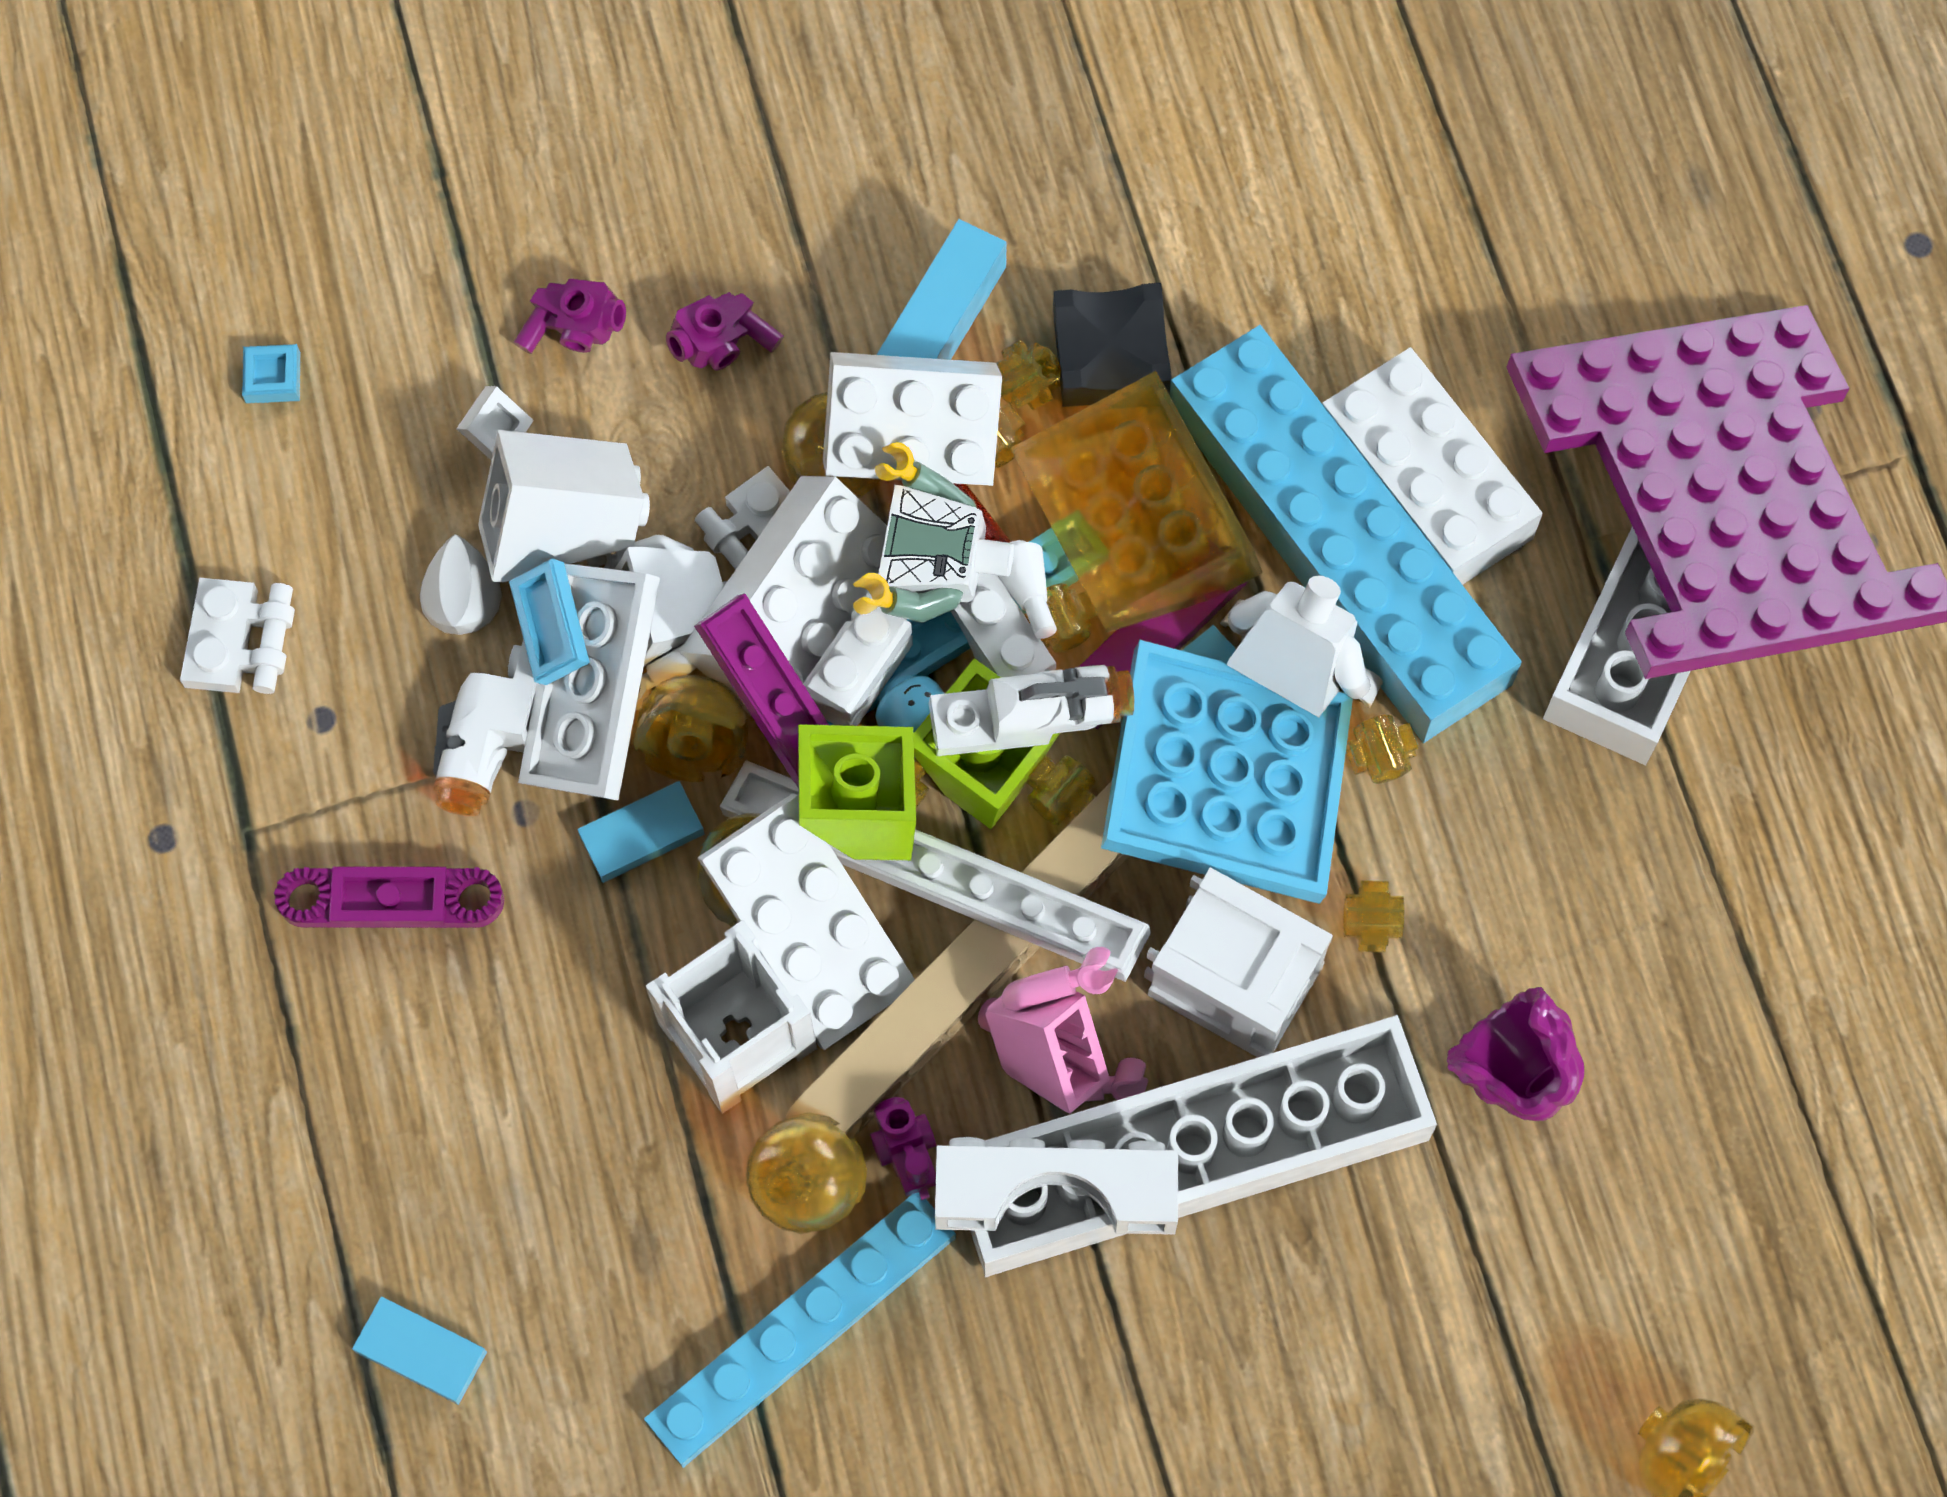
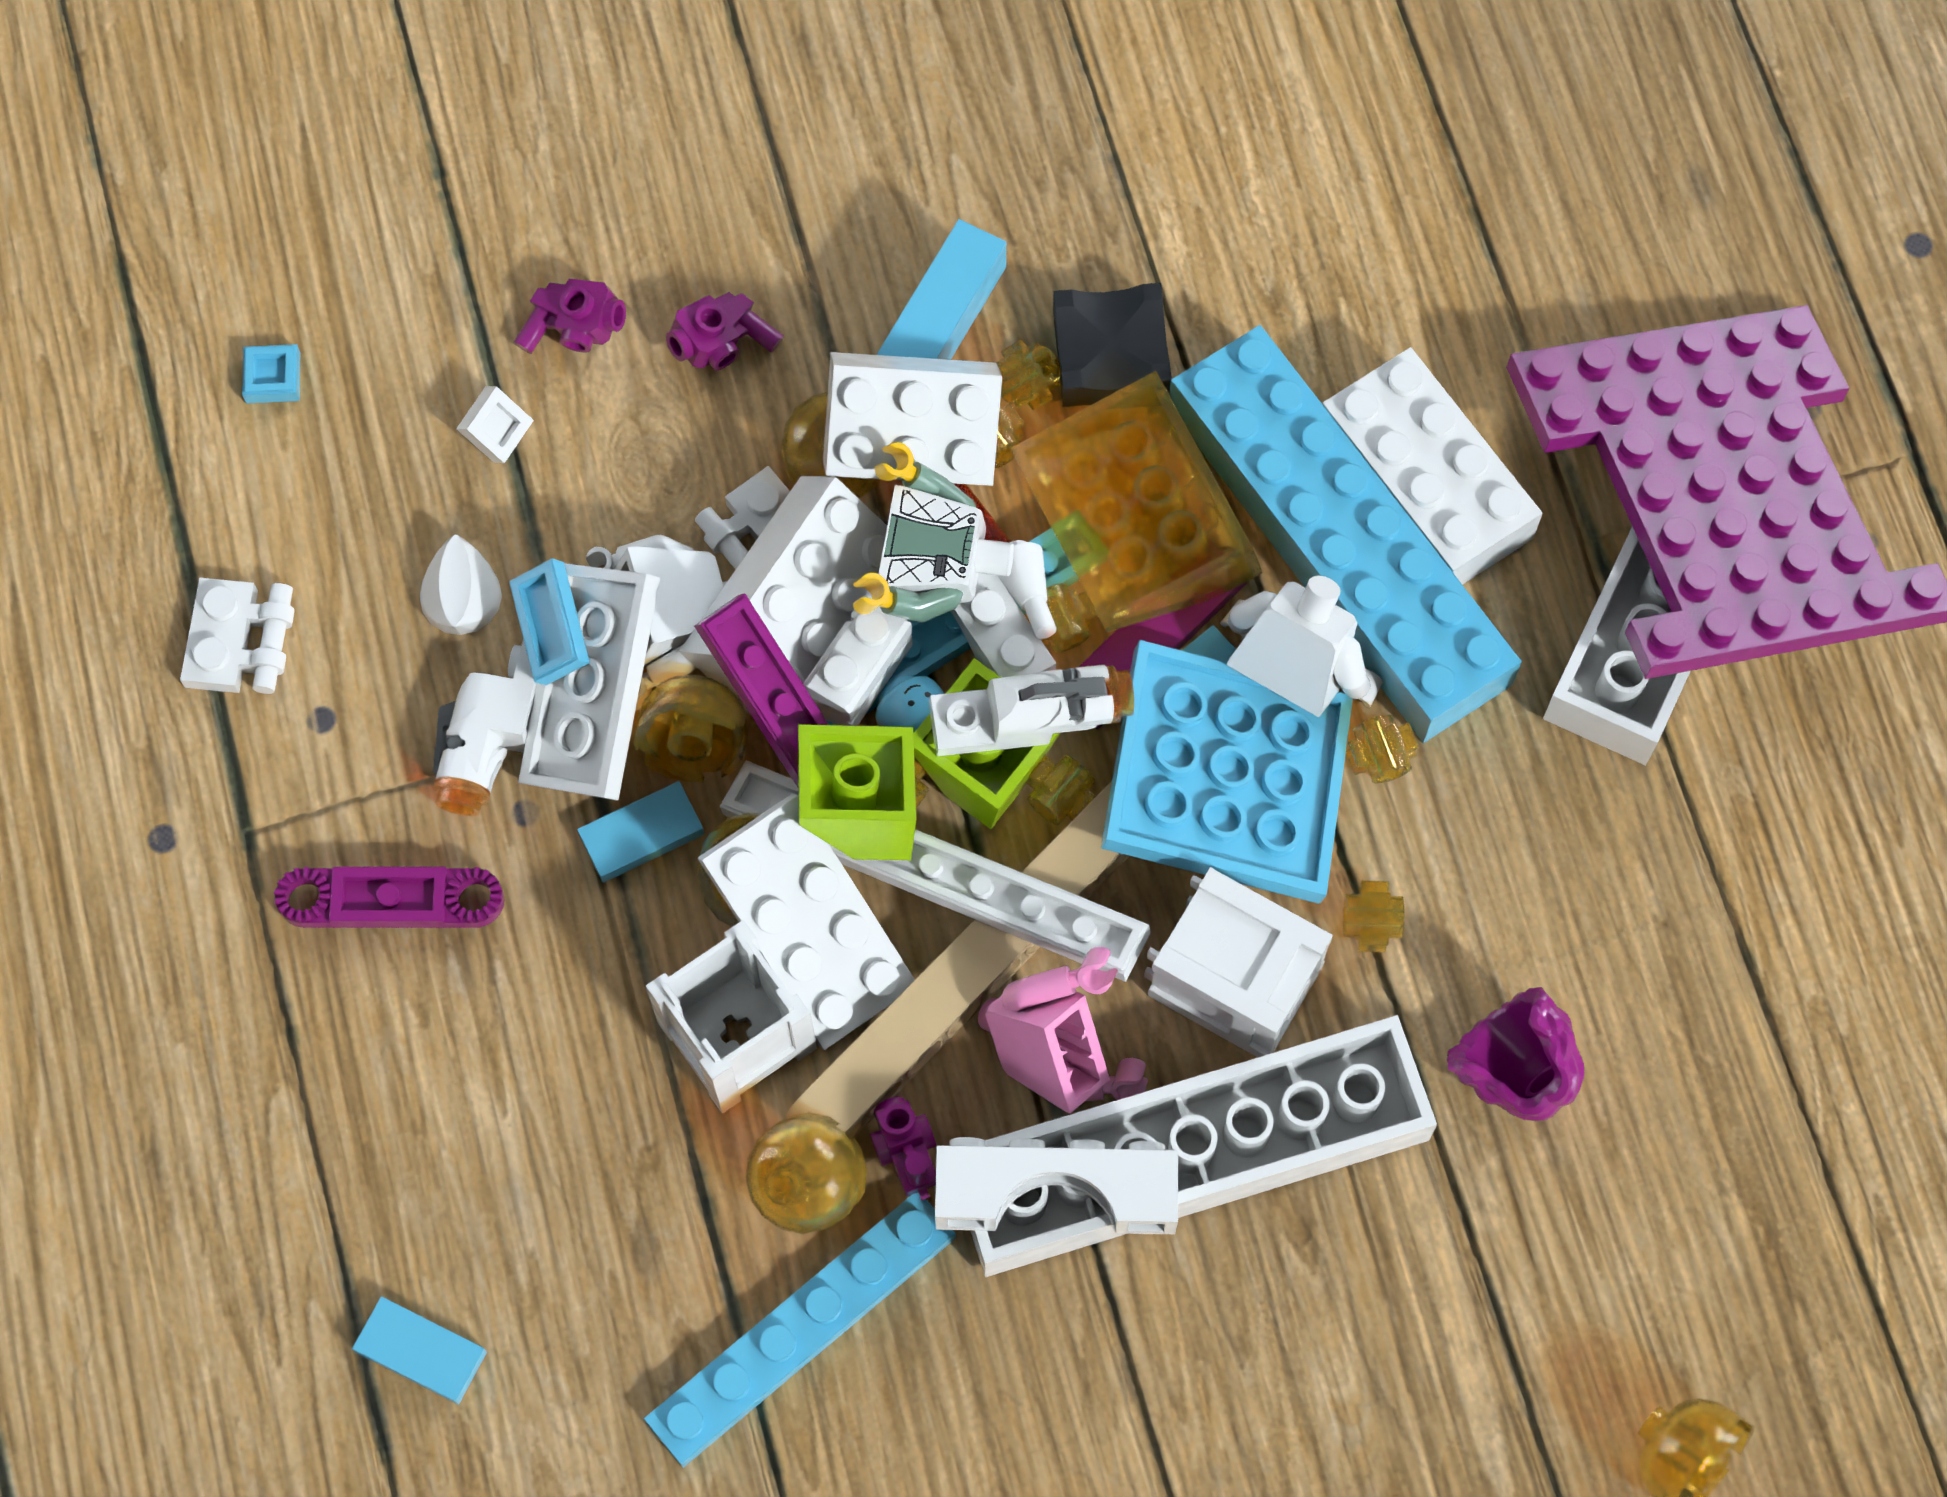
white slope [478,430,650,582] -> none

